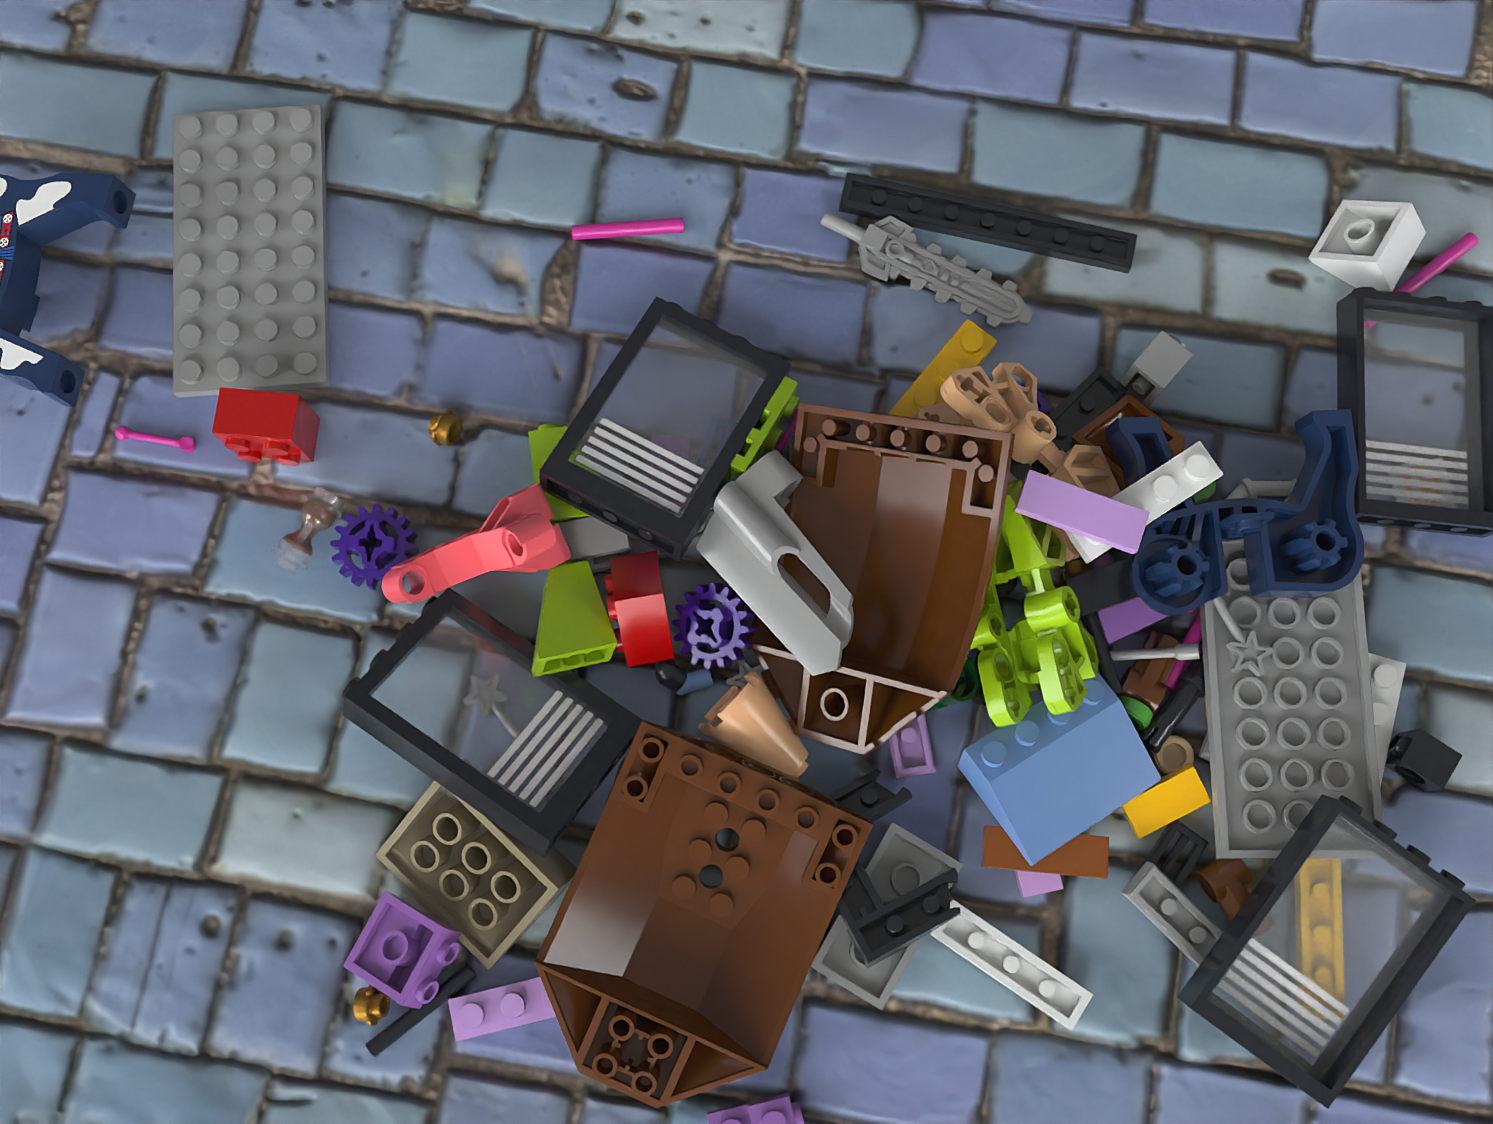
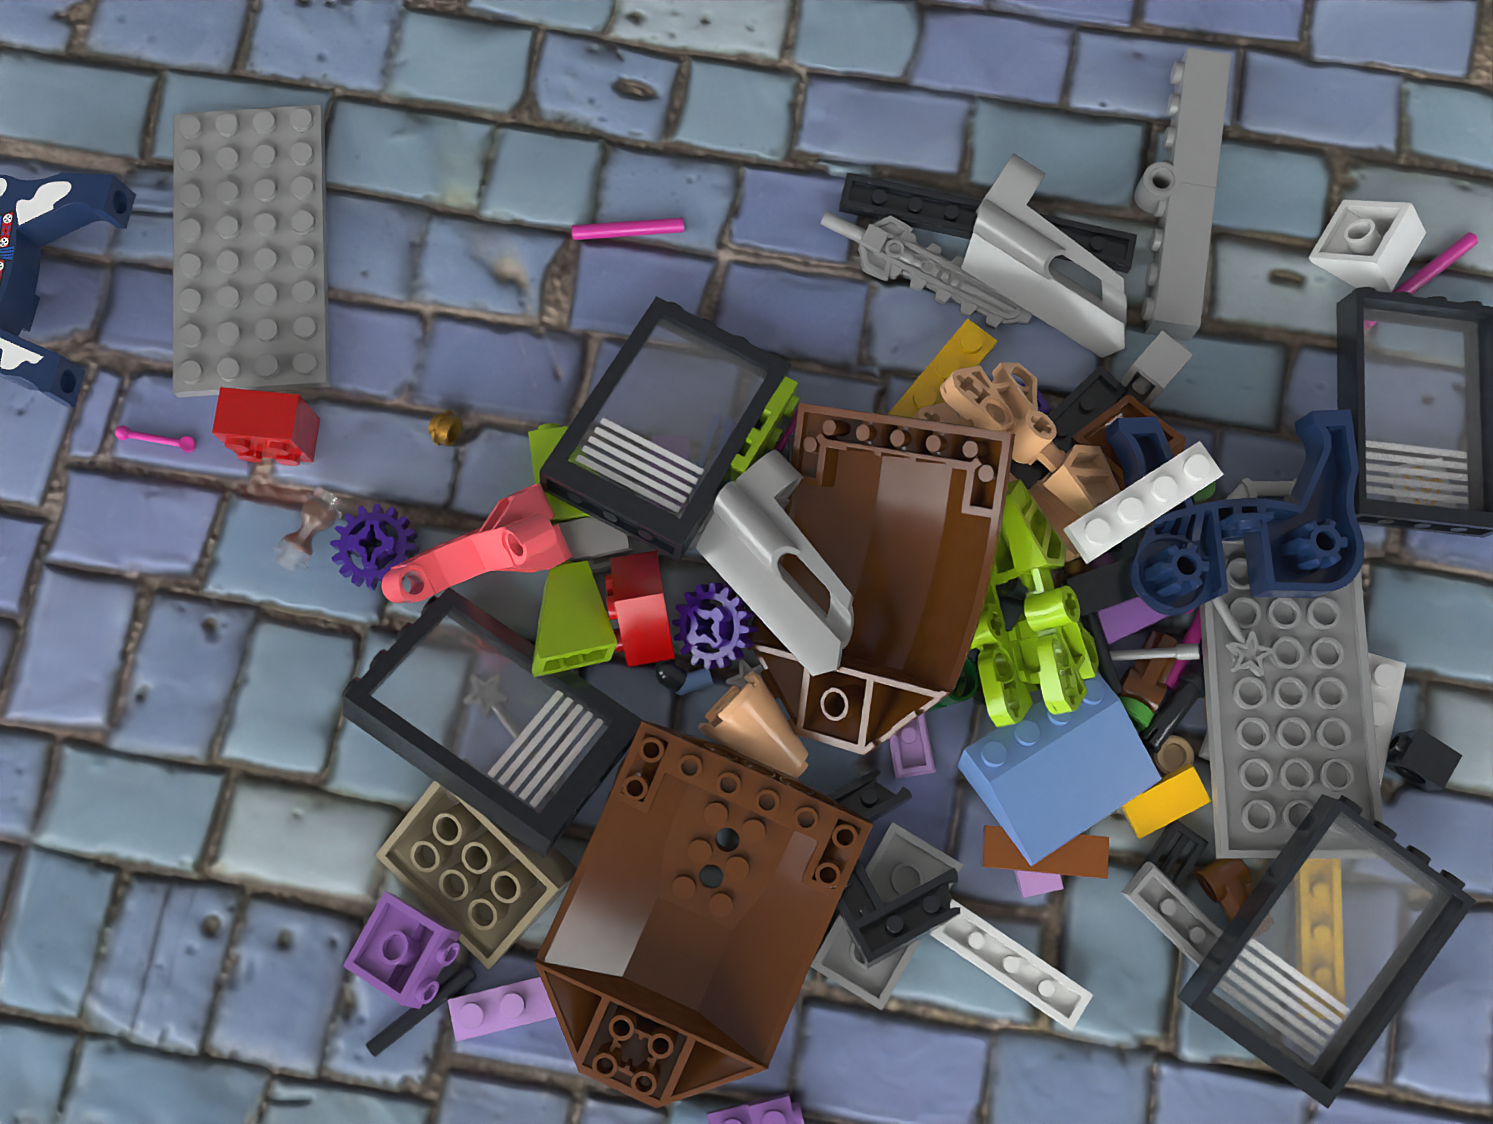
pearl gold plate [353,985,390,1026] -> none
lavender tile [1014,469,1150,554] -> none
none -> light grey panel [961,153,1127,358]
none -> light grey hinge [1134,47,1232,341]

